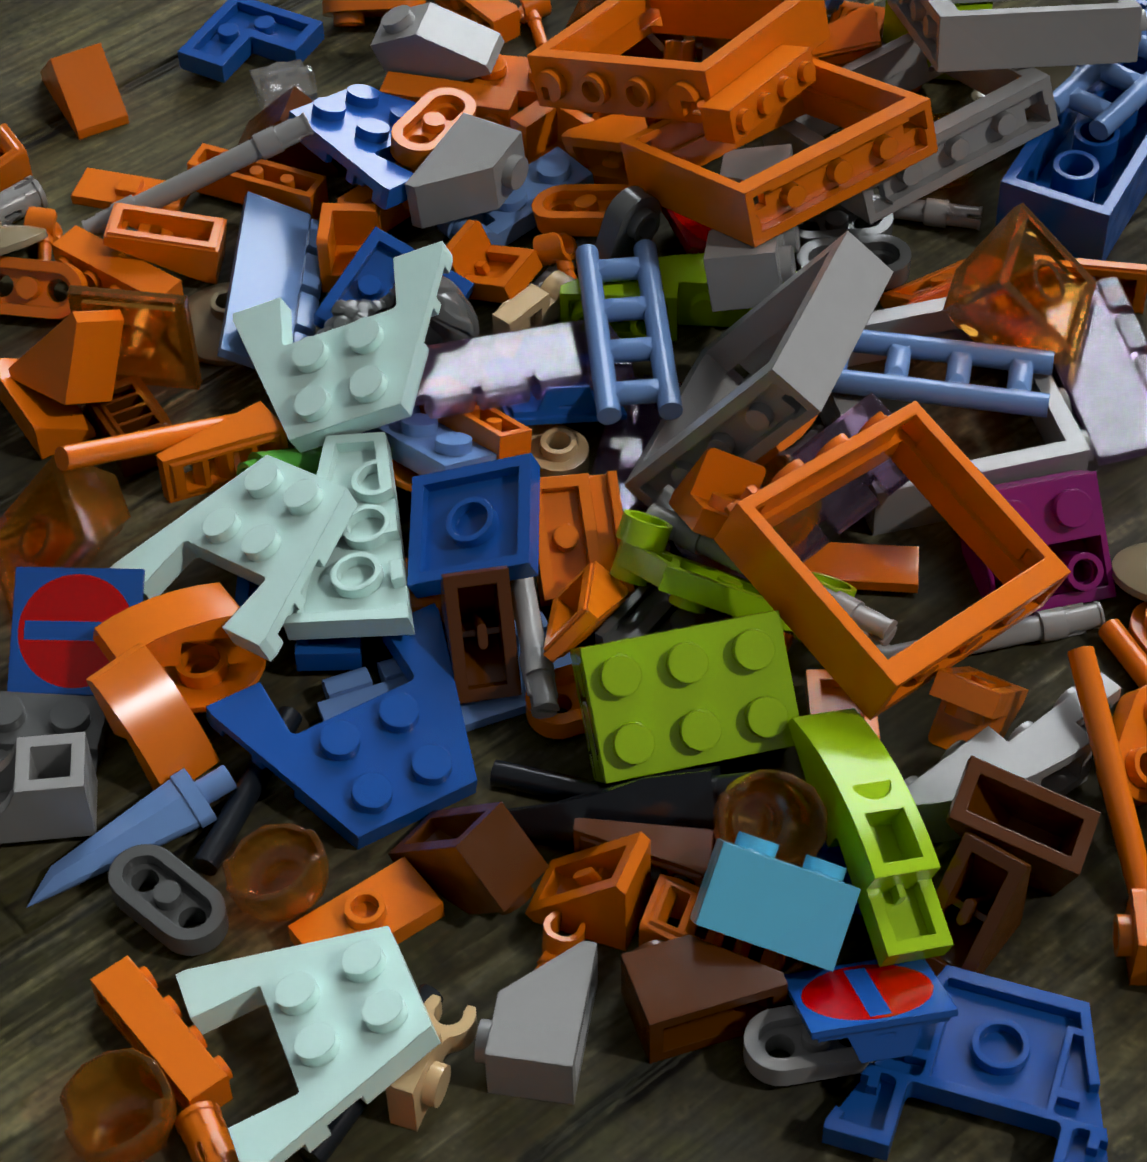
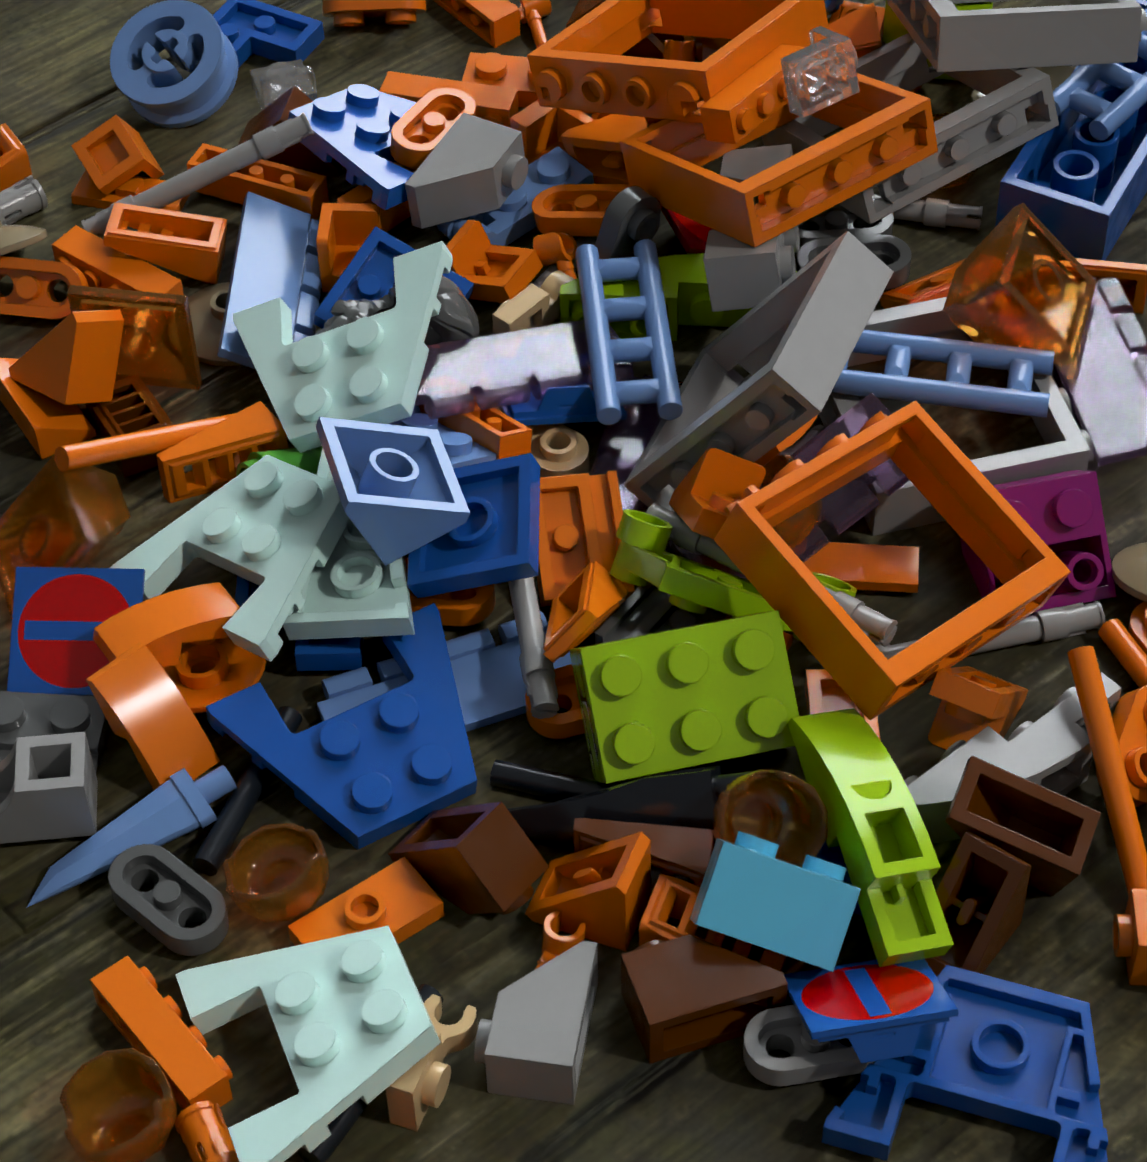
orange hand [24,206,63,261] -> none
orange slope [40,43,129,140] -> none
light grey slope [370,2,505,81] -> none
reddish brown slope [440,565,522,704] -> none
none -> orange panel [71,114,164,196]
none -> medium blue wheel [110,0,238,128]
none -> medium blue slope [316,417,470,566]
none -> clear bracket [781,26,860,118]

